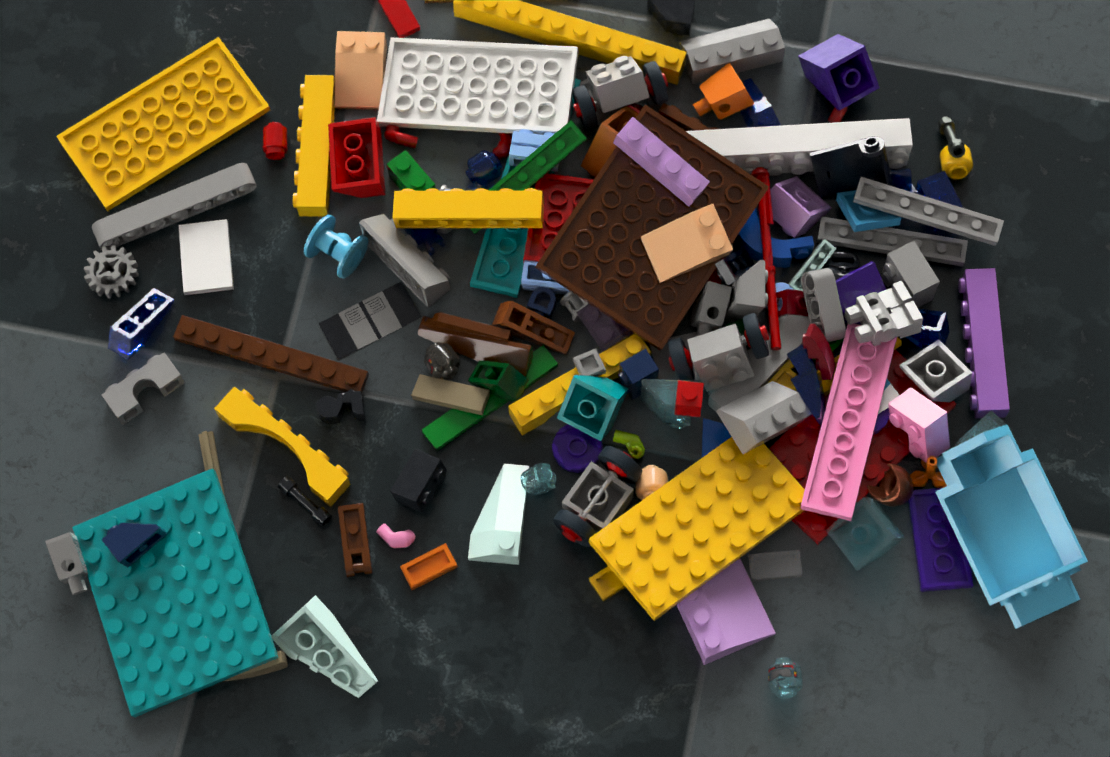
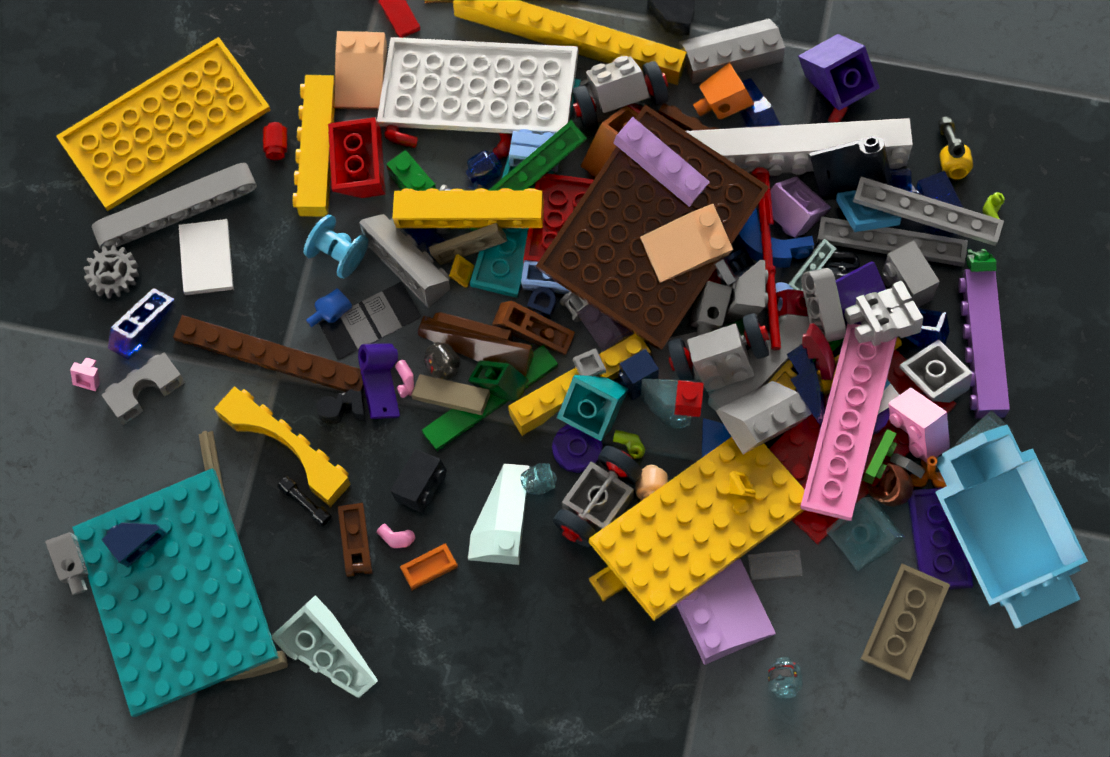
none -> bright pink tile [70,358,100,391]
none -> blue piece [306,288,352,328]
none -> dark purple door [358,343,400,419]
none -> bright pink arm [395,360,414,398]
none -> dark tan tile [429,223,507,265]
none -> yellow slope [449,254,475,288]
none -> yellow slope [730,471,756,497]
none -> dark tan plate [860,563,950,681]
none -> bright green plate [863,429,897,485]
none -> light grey tile [889,453,925,478]
none -> green plate [967,249,996,272]
none -> lime arm [983,192,1005,219]

